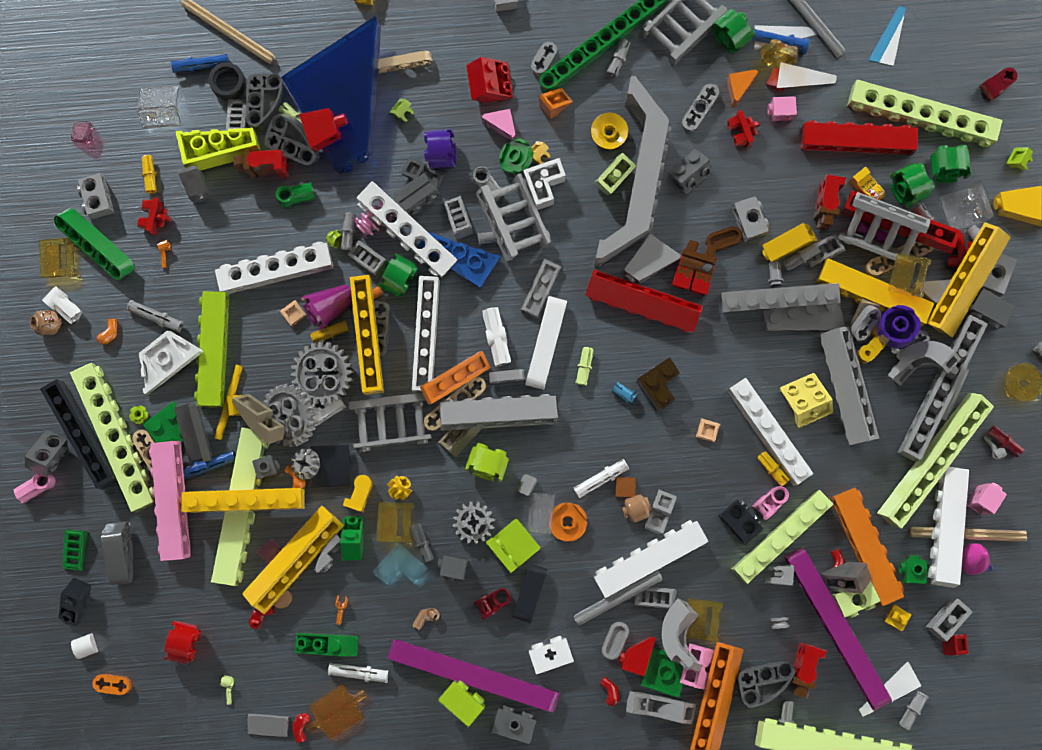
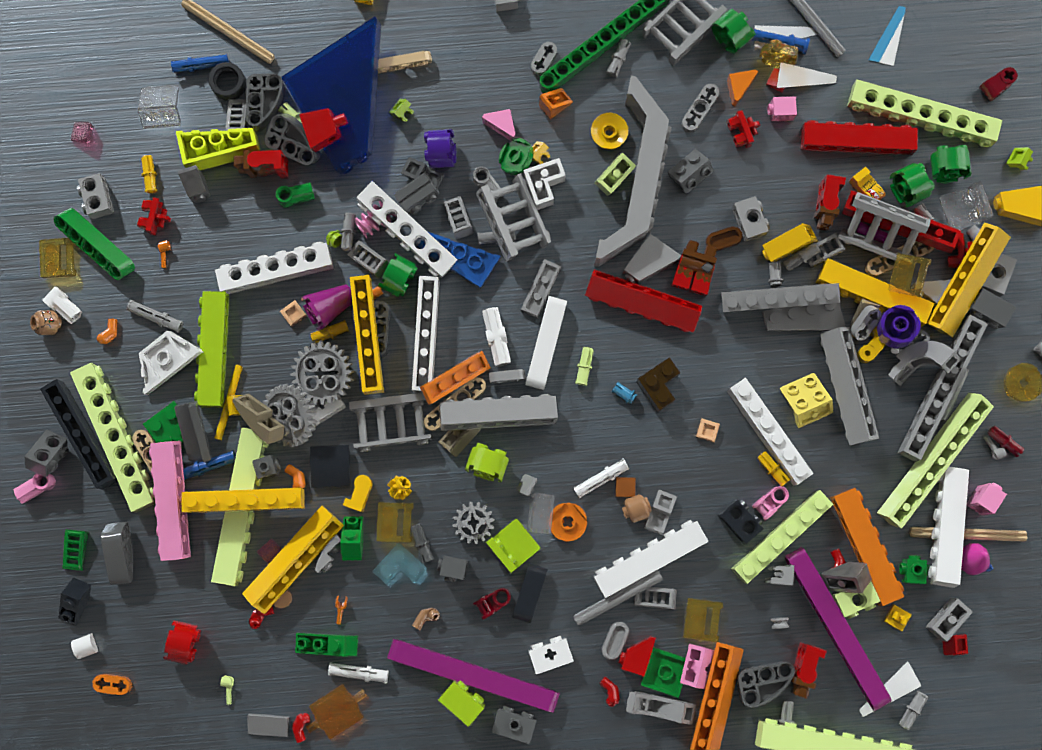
lime plate [129,405,148,424] -> none
light grey gear [290,448,320,479] -> none
red slope [466,57,513,103] -> none
light grey arch [662,599,703,671] -> none

